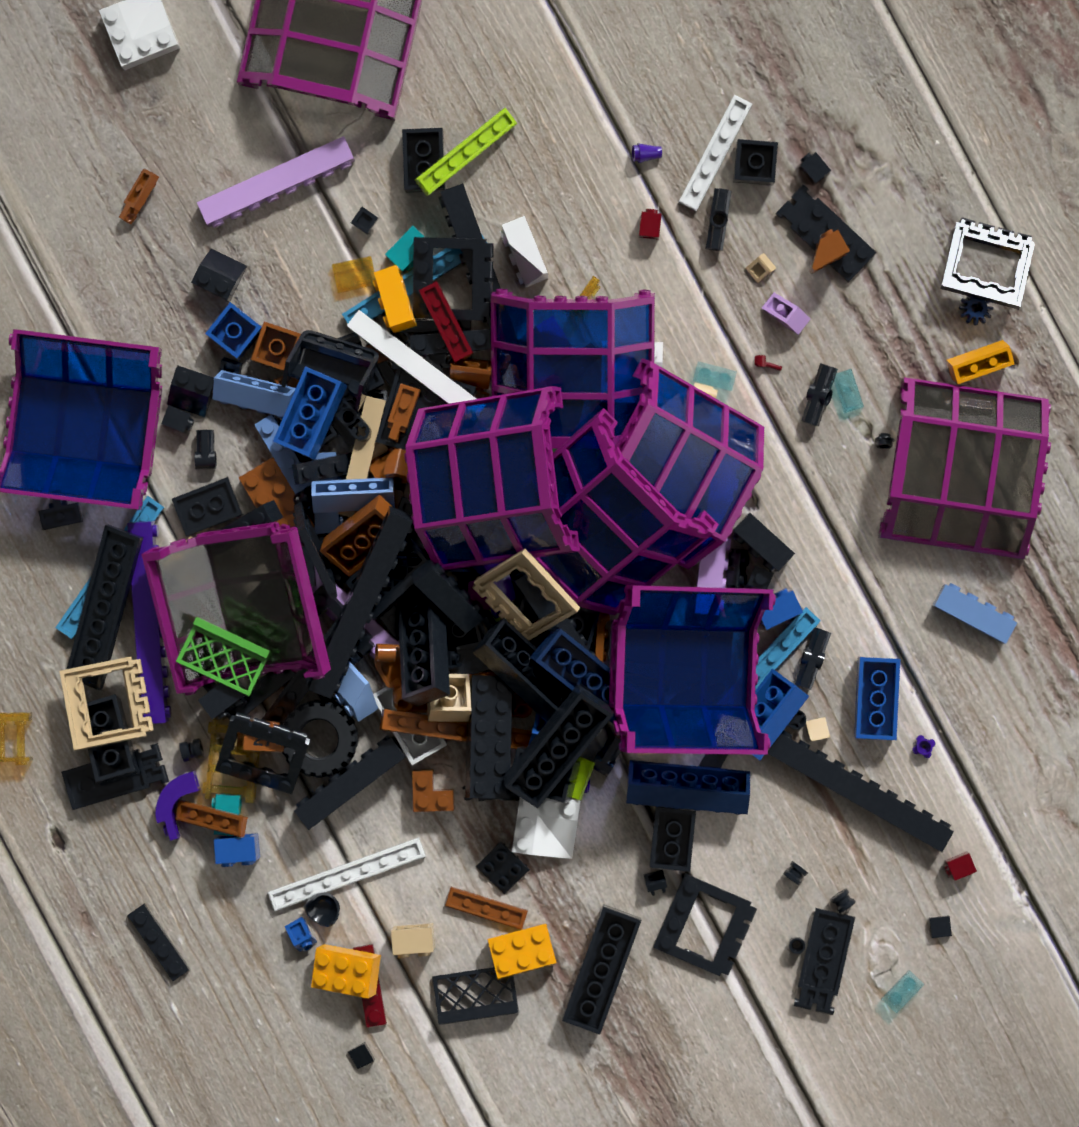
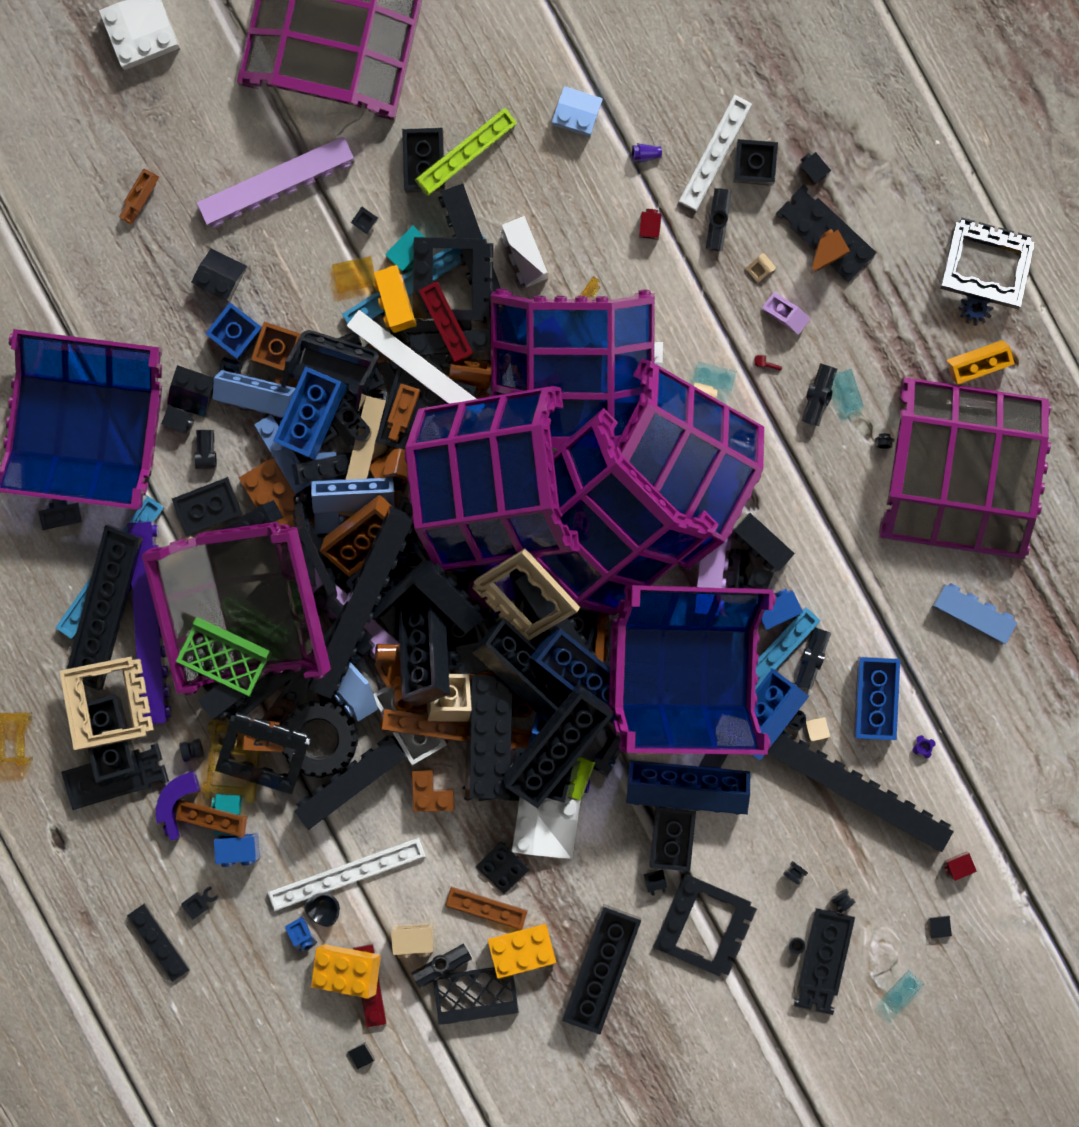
none -> black plate [181,886,219,920]
none -> black piece [411,943,472,989]
none -> light blue slope [552,86,603,137]

